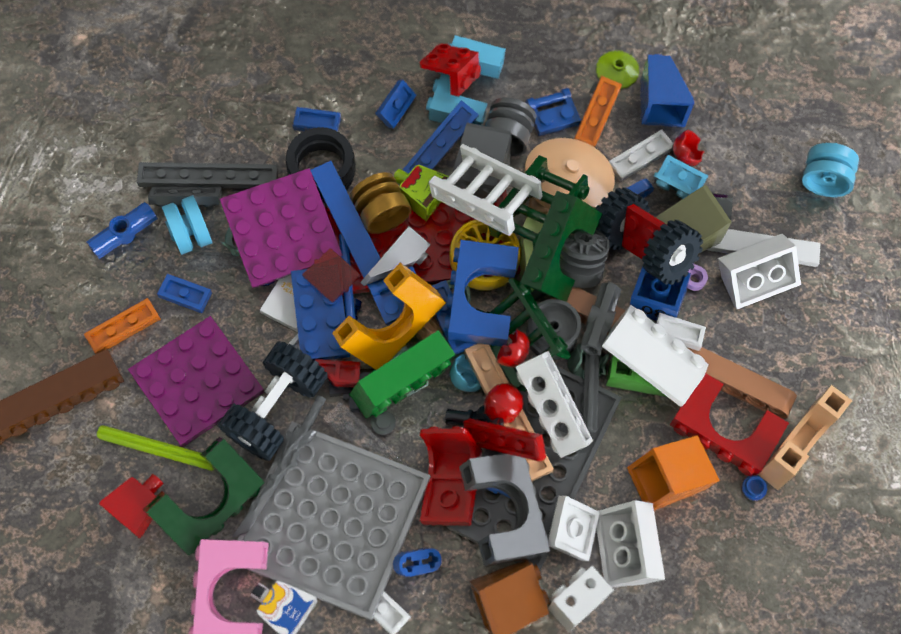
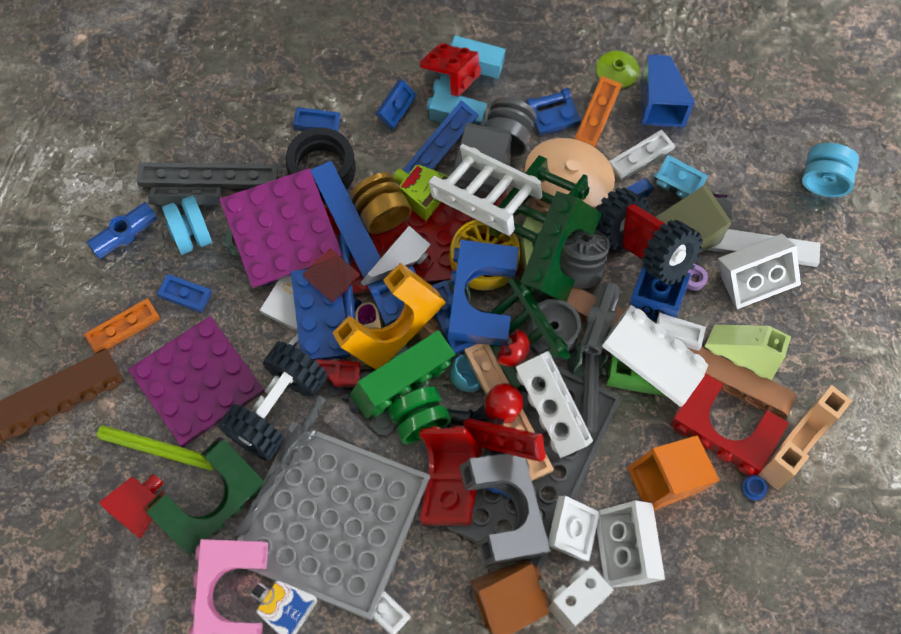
blue beam [393,548,442,576] -> none
red hair [673,130,704,166] -> none
none -> rock [355,302,383,329]
none -> green wheel [387,386,451,444]
none -> yellowish green slope [705,324,791,380]

